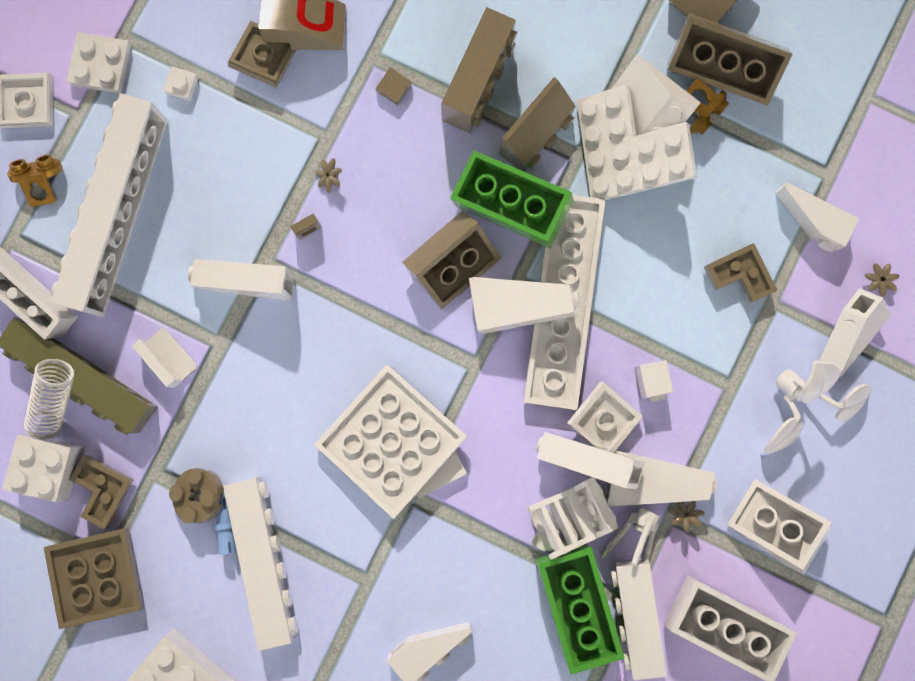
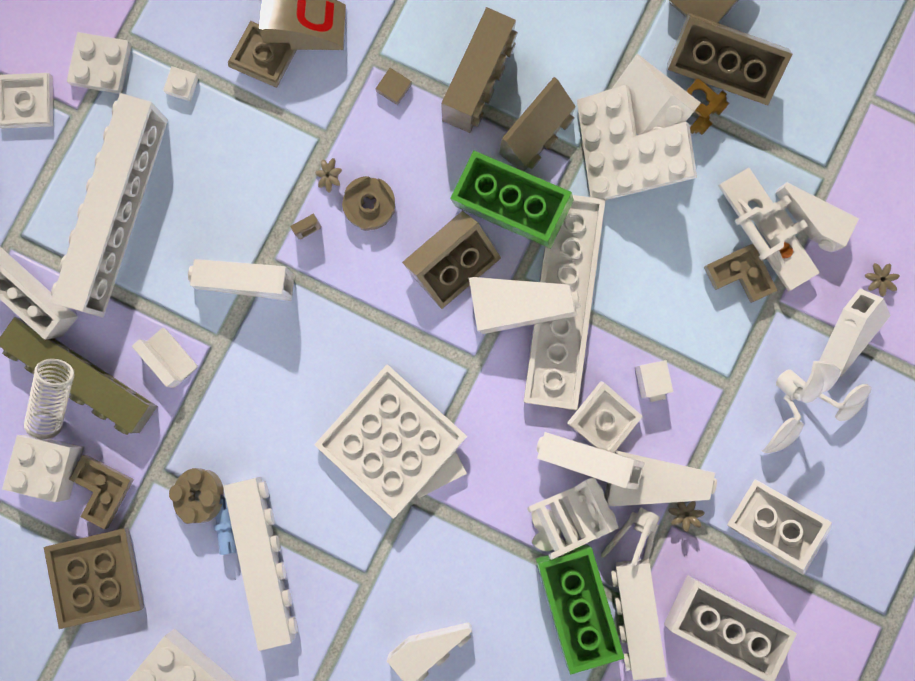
pearl gold bracket [7,154,63,207] -> none
none -> dark tan plate [342,176,395,231]
none -> white piece [718,168,820,292]

